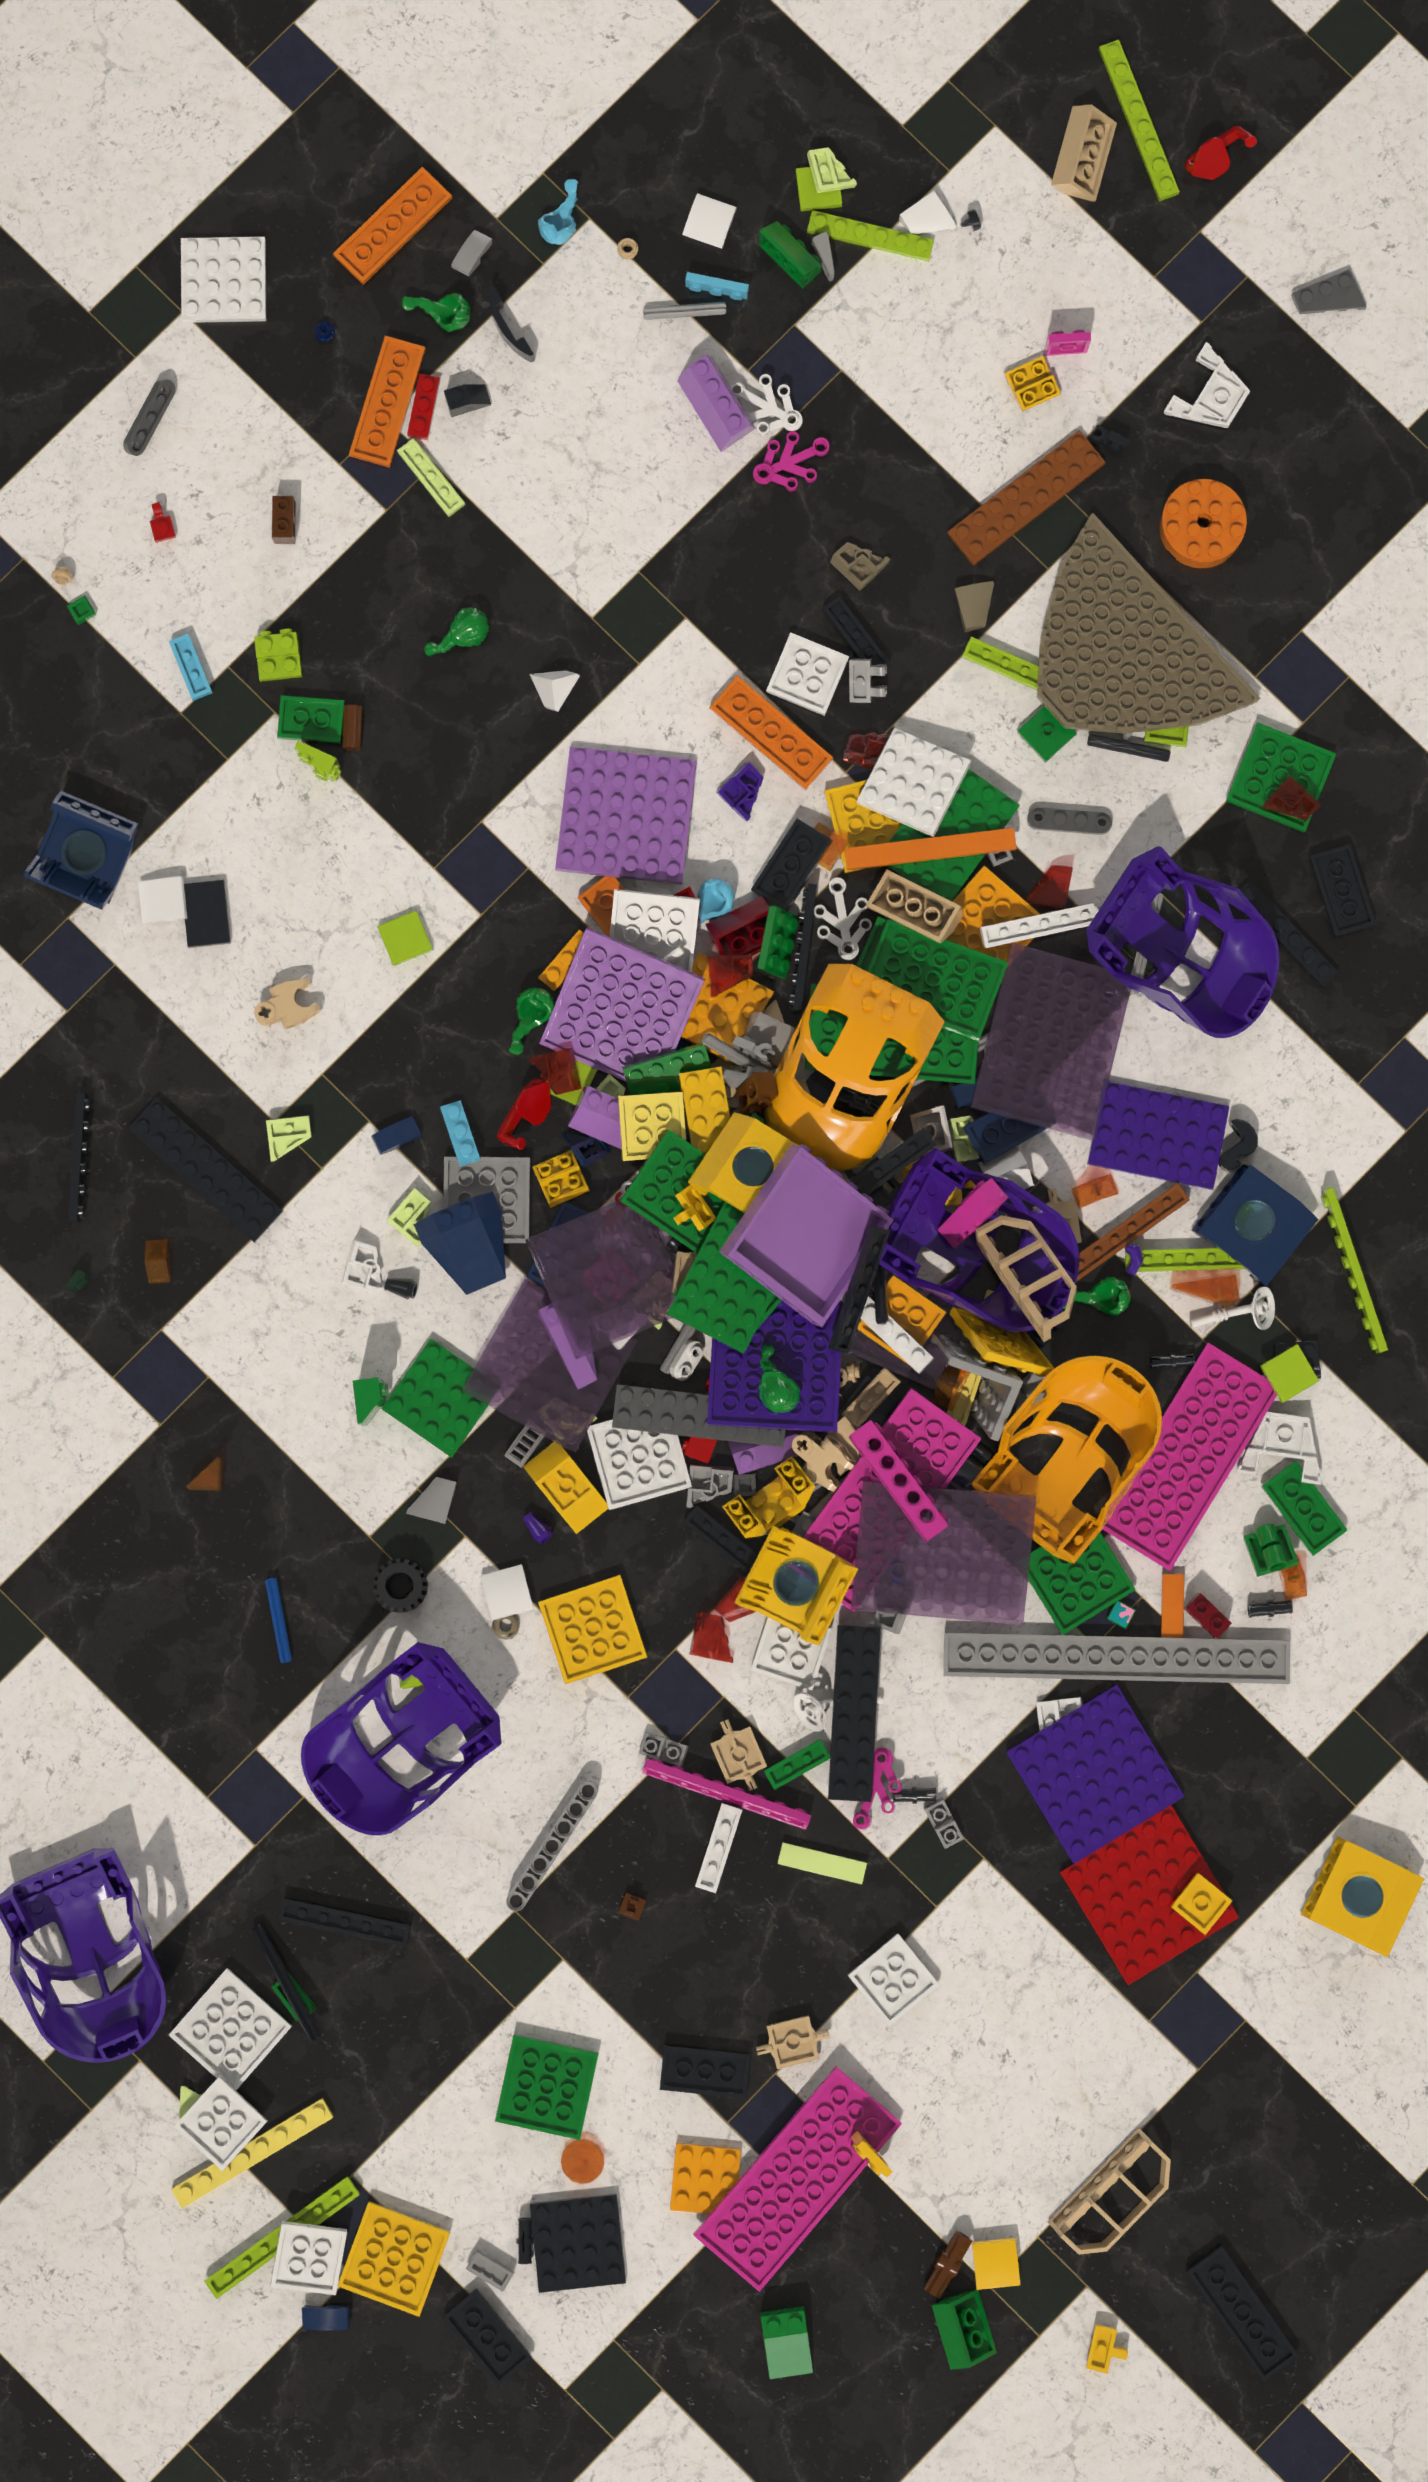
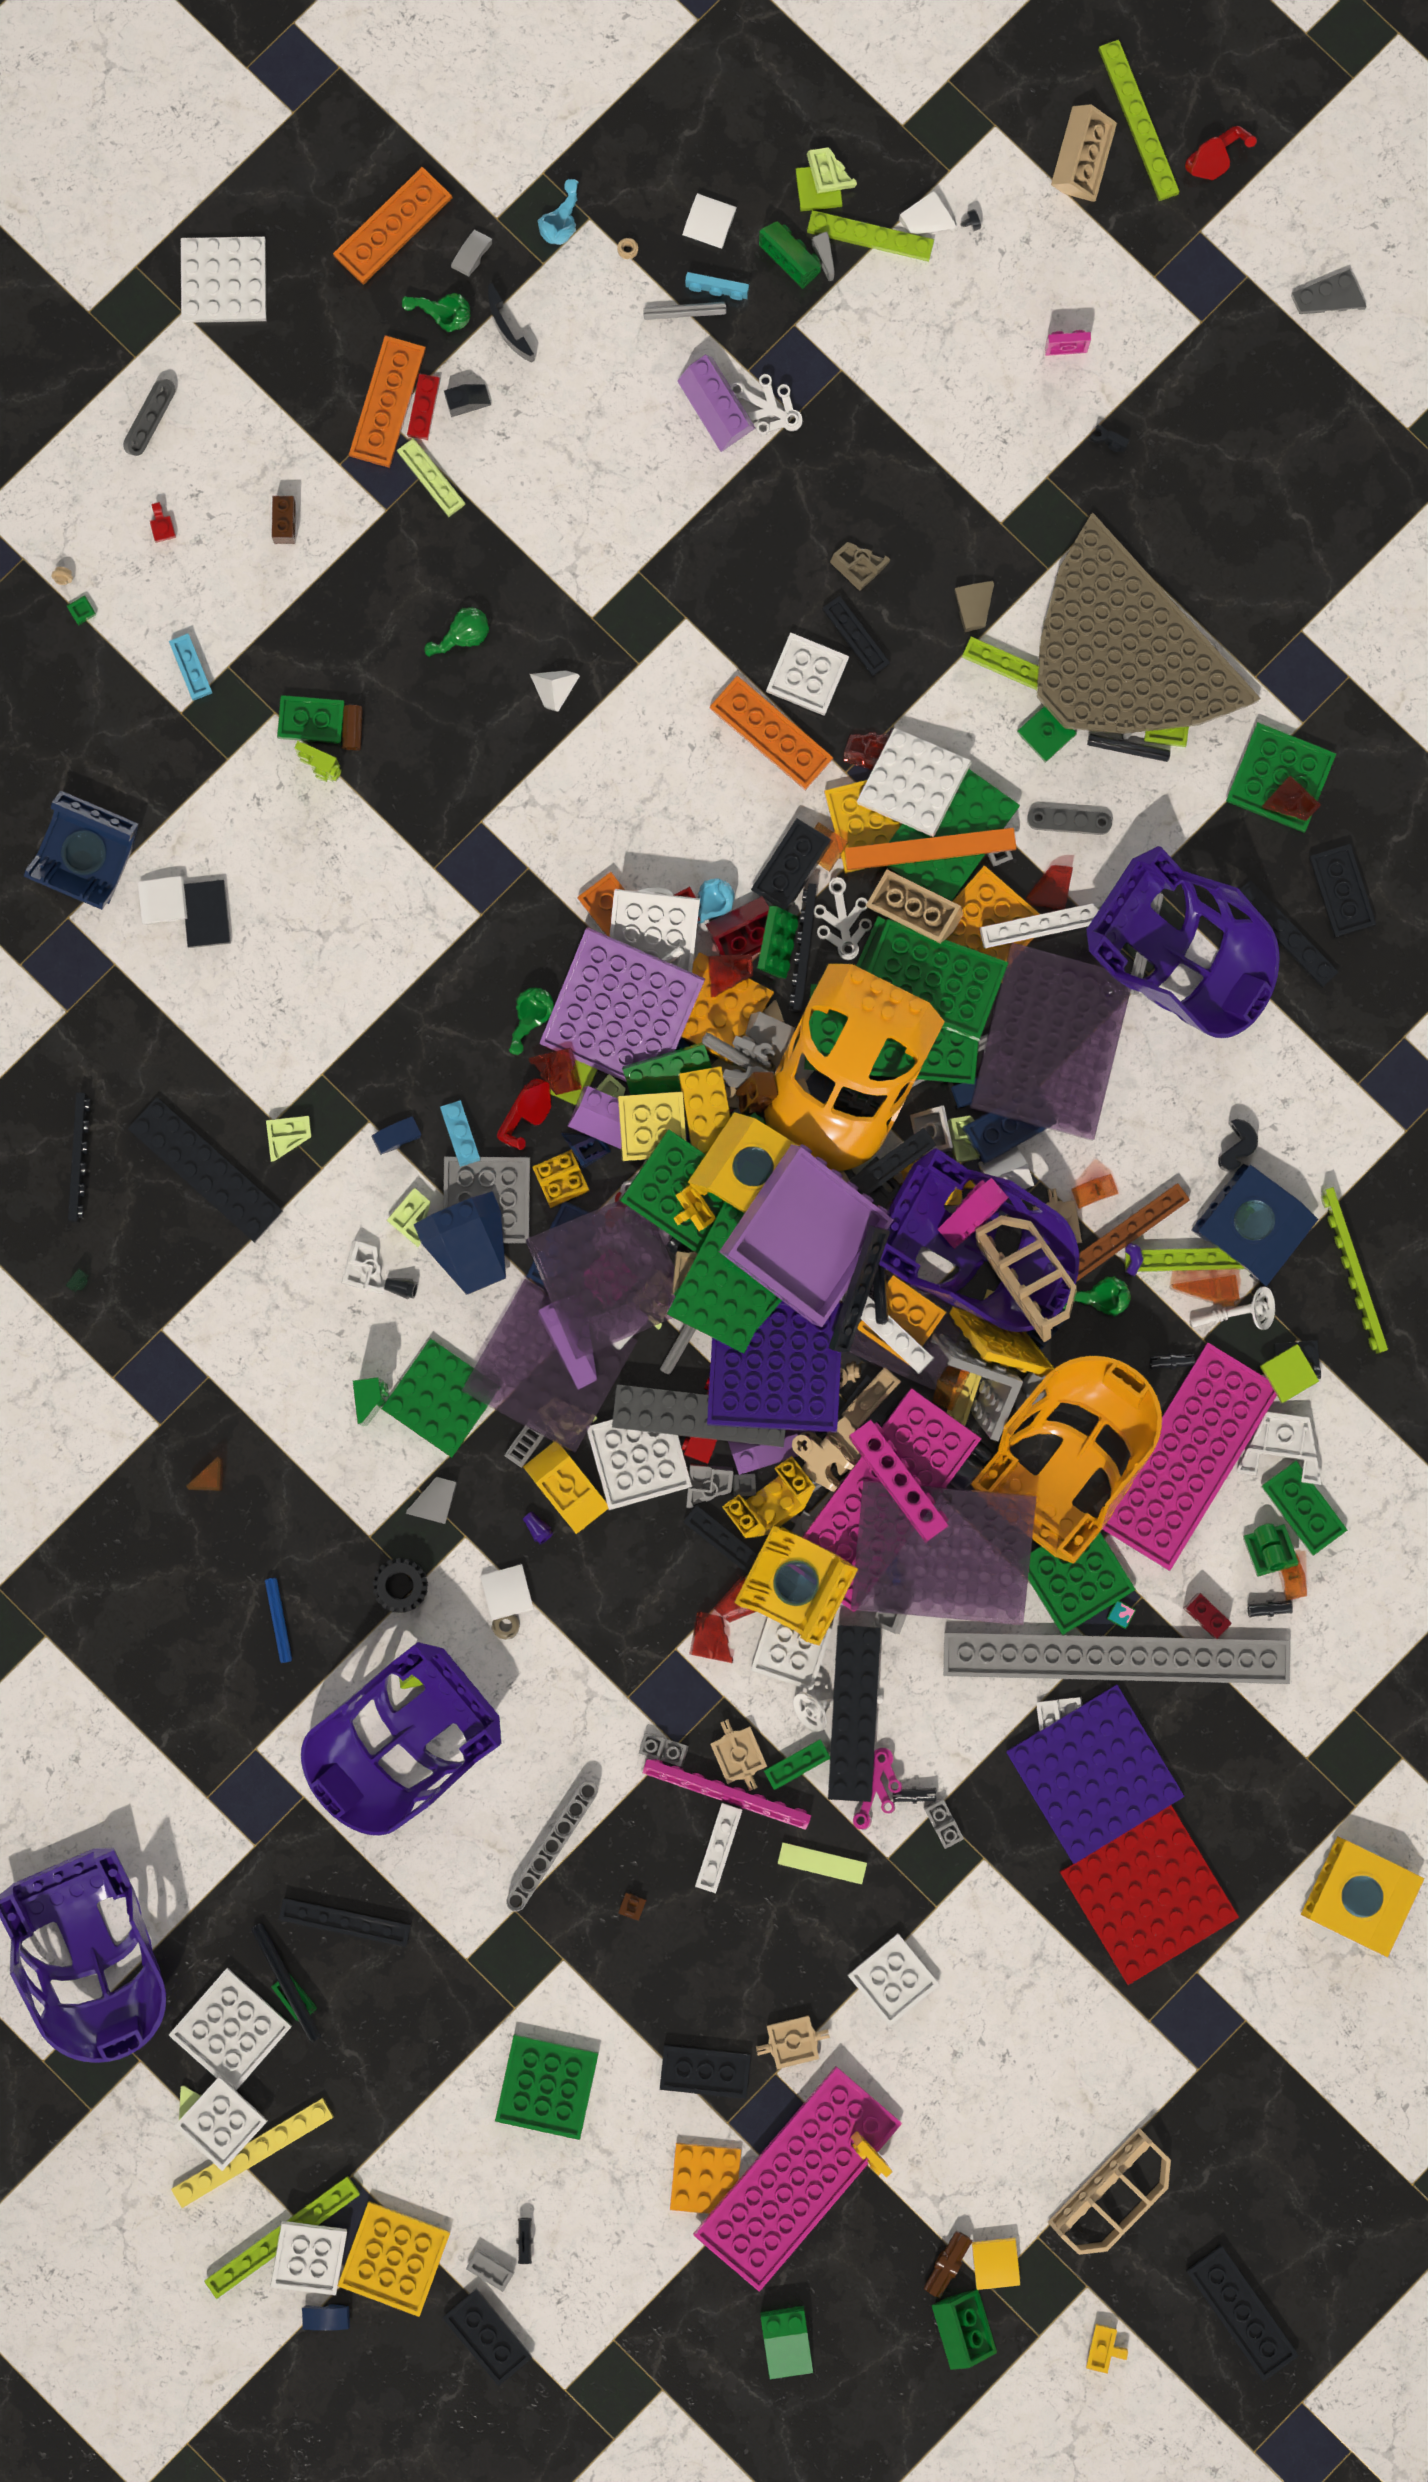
clear orange slope [144,1239,171,1284] -> none
lime plate [254,629,302,682] -> none
tan piece [254,978,321,1029] -> none
clear blue plate [314,321,335,342] -> none
lime tile [377,911,433,966] -> none
black plate [530,2194,626,2293] -> none
light orange plate [538,929,584,992] -> none
yellow plate [538,1575,647,1685] -> none
medium lavender plate [555,747,696,885] -> none
clear orange tile [561,2139,605,2184] -> none
white plate [670,1340,704,1381] -> none
dark purple slope [716,762,764,821] -> none
dark pink plant [753,431,829,492] -> none
green hair [759,1344,800,1413] -> none
light grey plate [849,659,887,703] -> none
dark orange plate [947,430,1106,566] -> none
yellow slope [1004,356,1061,412] -> none
dark purple plate [1087,1081,1230,1190] -> none
orange brick [1159,479,1247,568] -> none
orange tile [1161,1574,1184,1638] -> none
white wing [1164,342,1250,428] -> none
yellow plate [1170,1872,1232,1935] -> none

